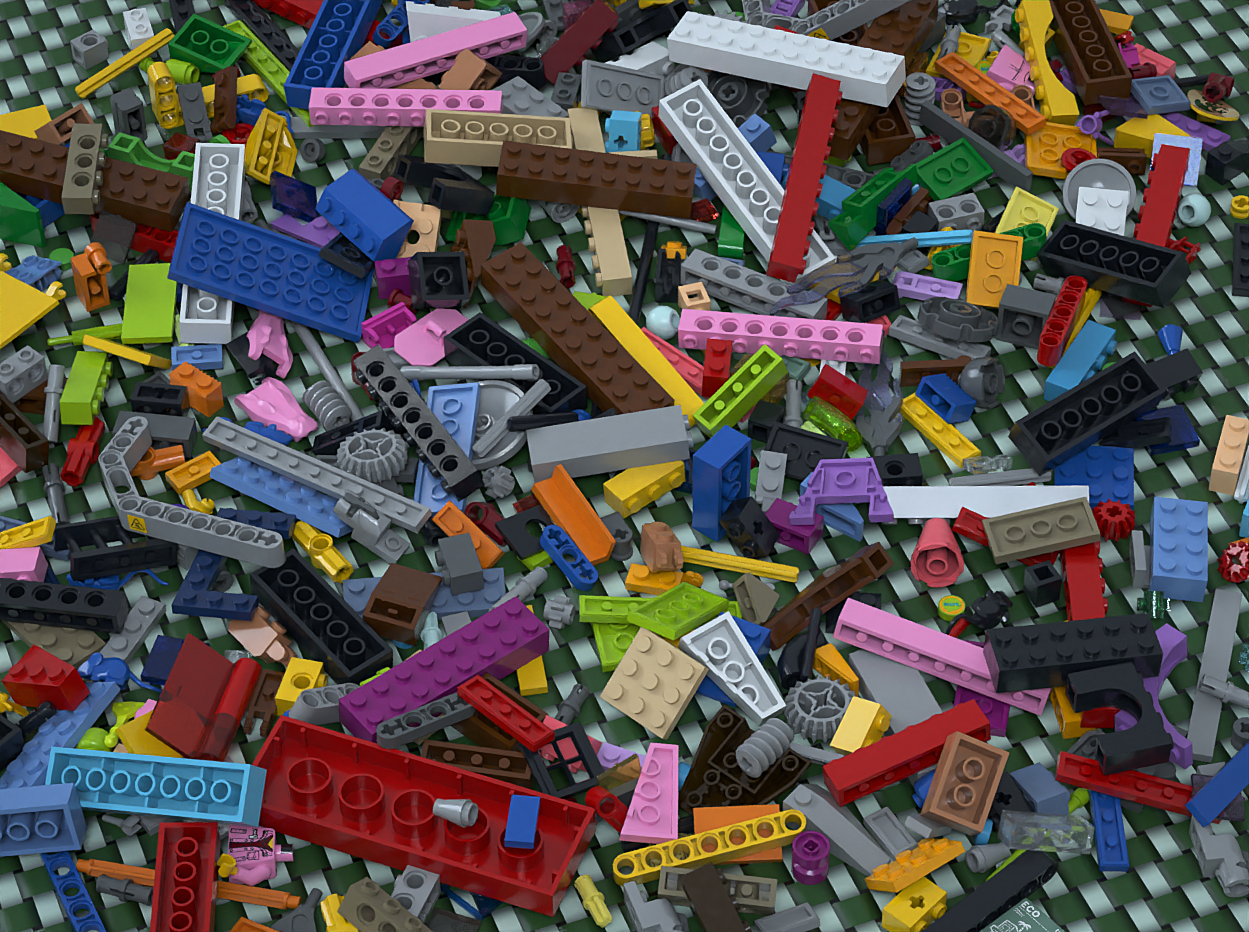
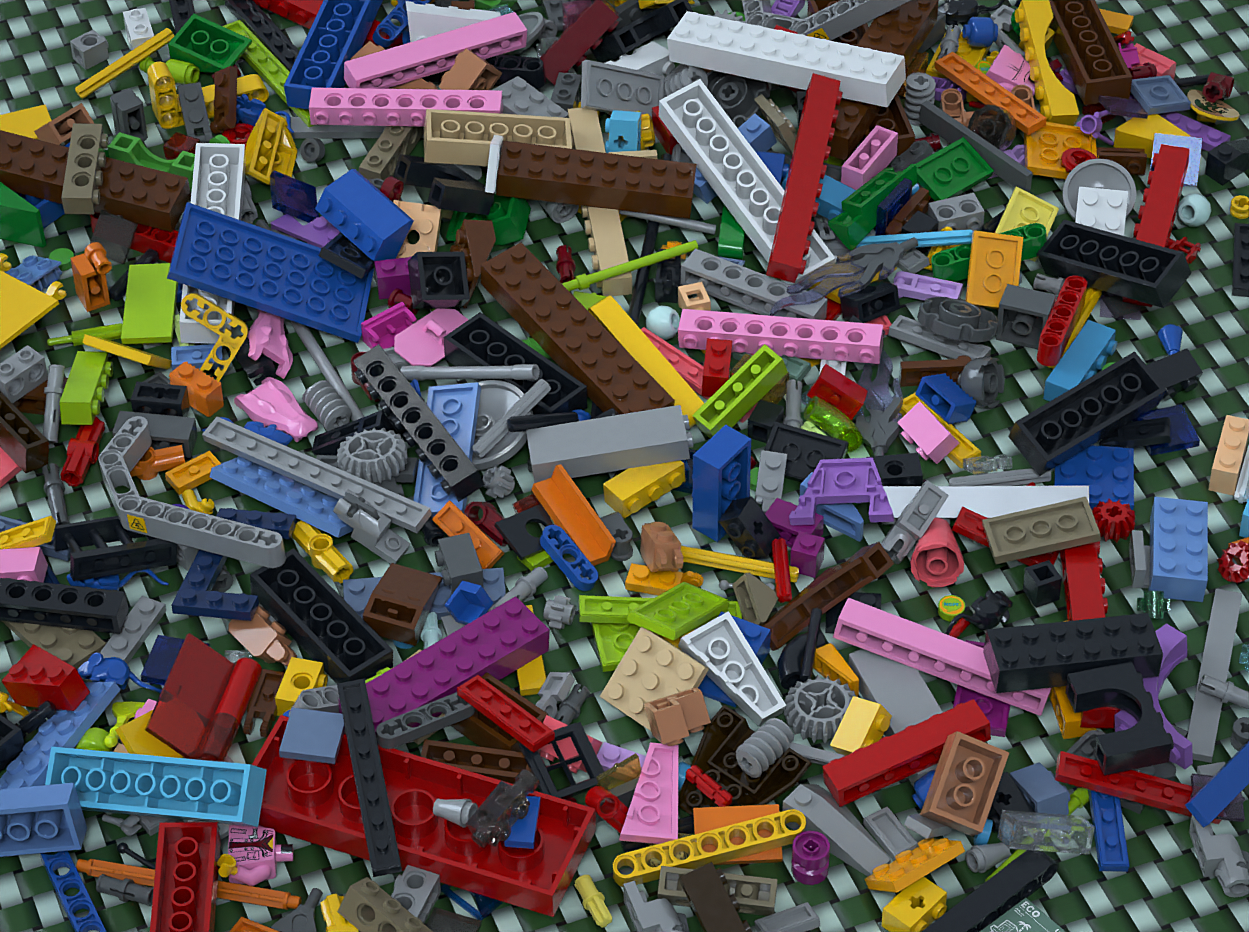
clear red tile [690,198,718,223] -> none
none -> black hinge [117,842,156,869]
none -> yellow beam [181,293,248,382]
none -> sand blue tile [279,708,345,764]
none -> black tile [337,678,402,877]
none -> blue panel [445,581,493,625]
none -> clear smoke brick [466,769,540,847]
none -> white tile [485,135,504,193]
none -> light grey plate [536,672,576,718]
none -> lime bar [561,240,698,291]
none -> nougat brick [644,687,711,746]
none -> red axle [686,765,733,807]
none -> dark tan plate [754,94,797,156]
none -> red axle [772,538,792,603]
none -> magenta brick [790,531,825,578]
none -> bright pink brick [841,125,898,190]
none -> light grey plate [881,480,949,564]
none -> bright pink brick [897,401,959,464]
none -> blue head [962,17,998,48]

